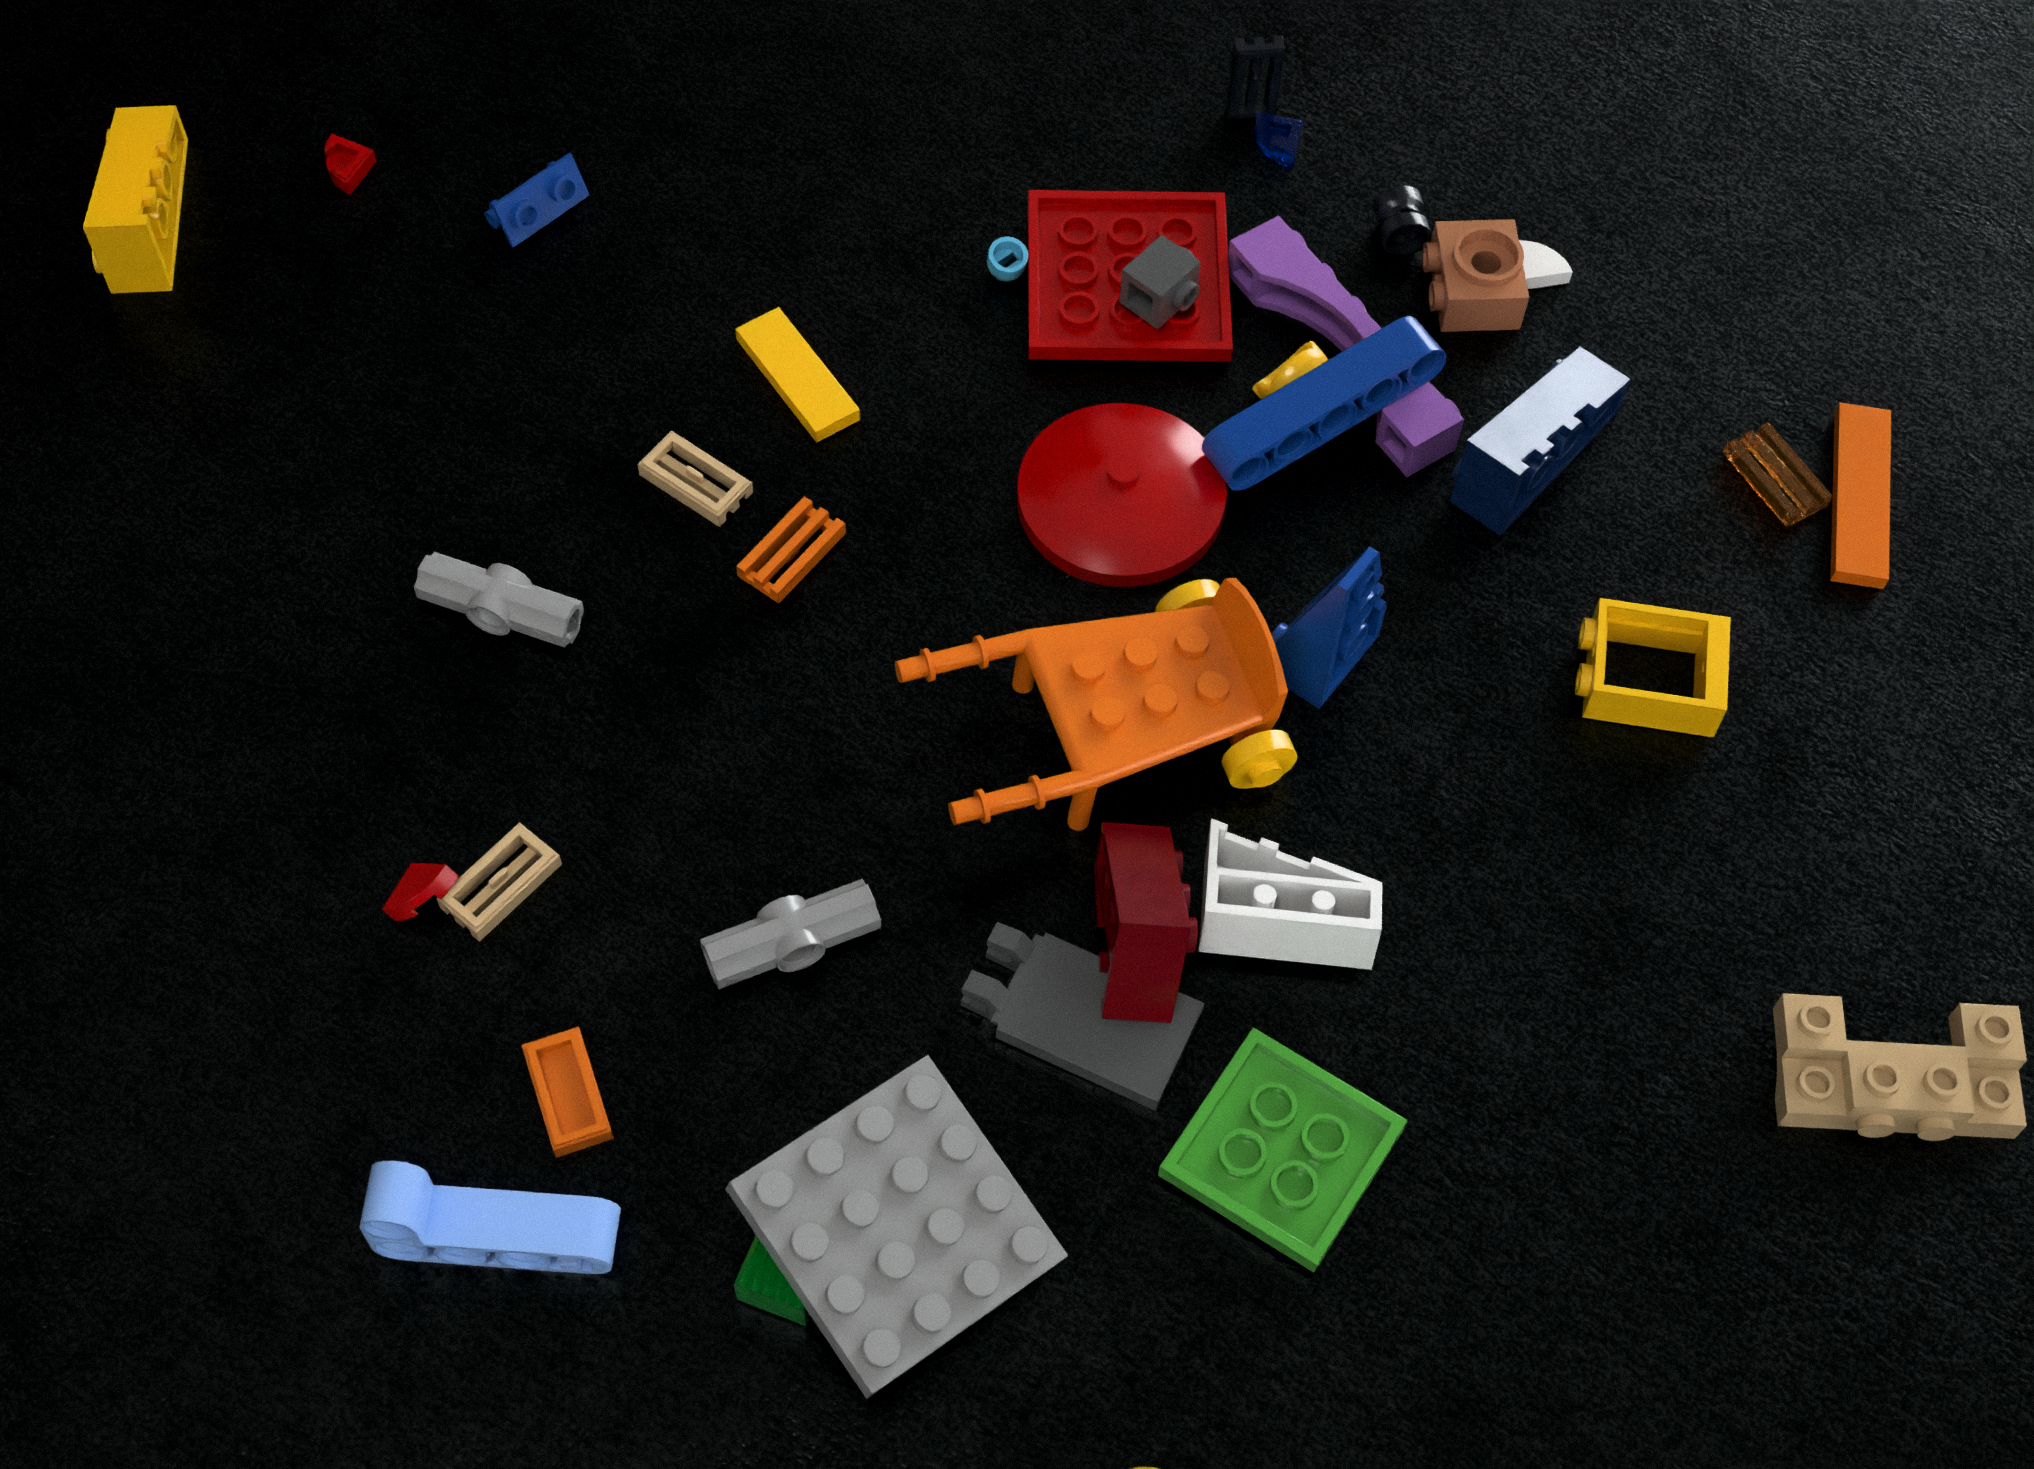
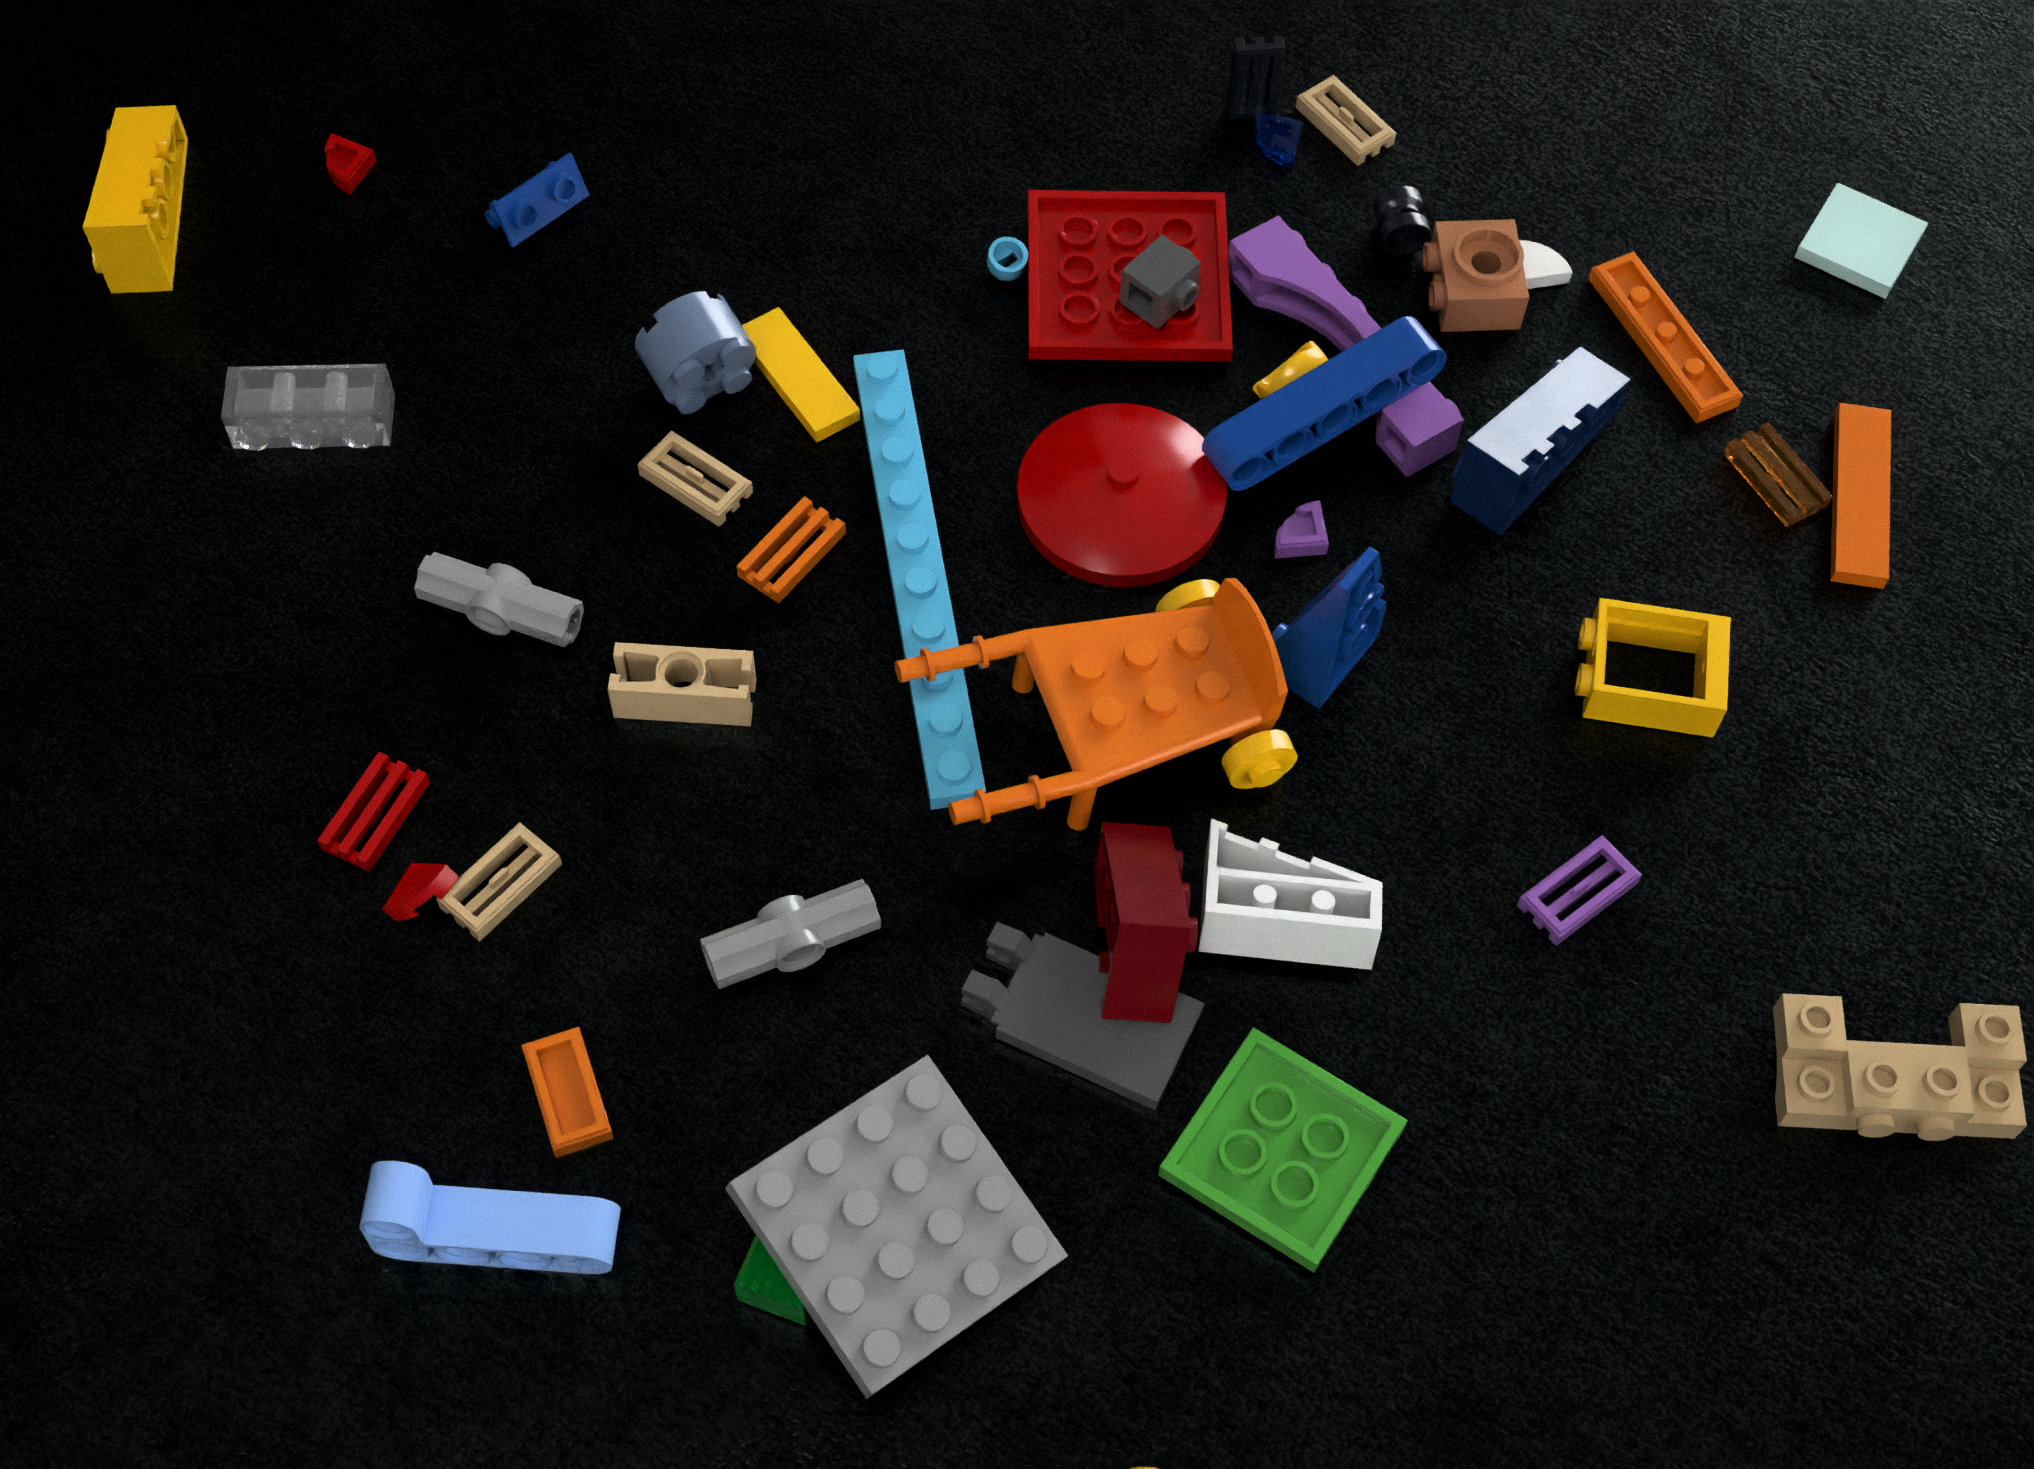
none -> clear brick [221,364,395,450]
none -> red tile [317,752,430,872]
none -> tan piece [608,642,757,726]
none -> sand blue brick [635,291,756,414]
none -> medium azure plate [853,349,986,810]
none -> medium lavender tile [1274,501,1329,559]
none -> tan tile [1296,75,1396,166]
none -> medium lavender tile [1517,835,1642,946]
none -> orange tile [1588,252,1743,424]
none -> light aqua tile [1795,183,1928,299]

